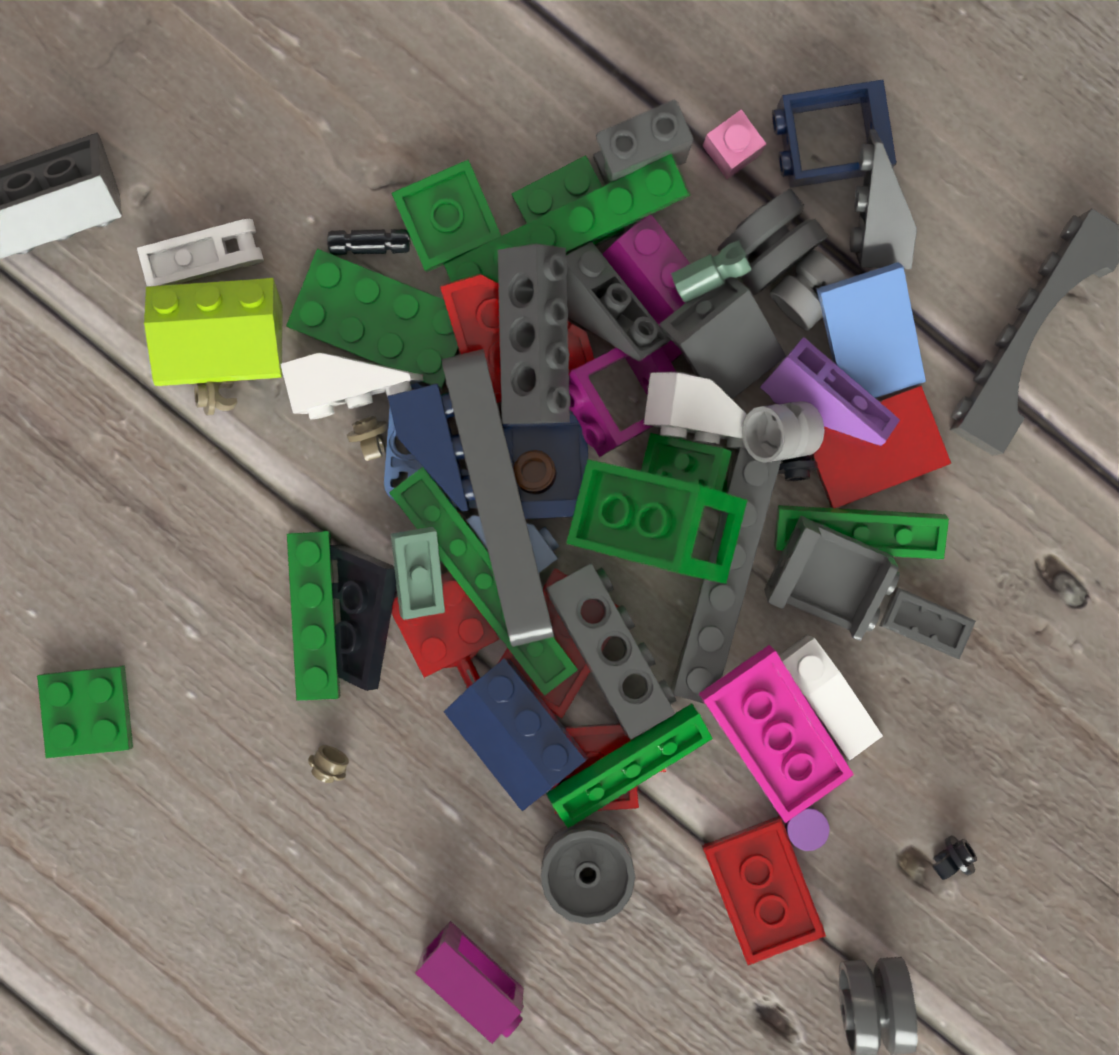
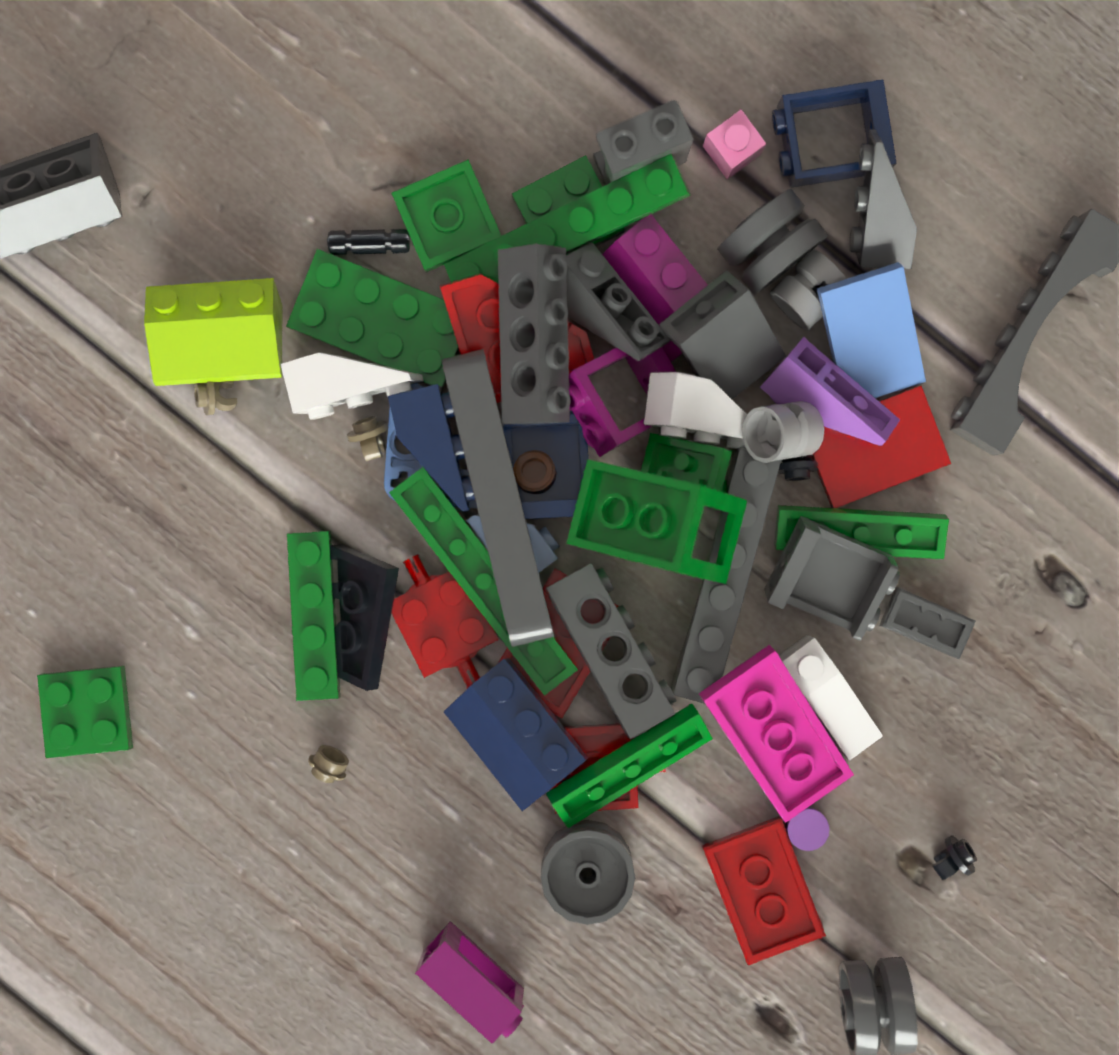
white plate [137,219,264,287] -> none
sand green plate [391,527,445,620] -> none
sand green bar [671,241,751,303] -> none

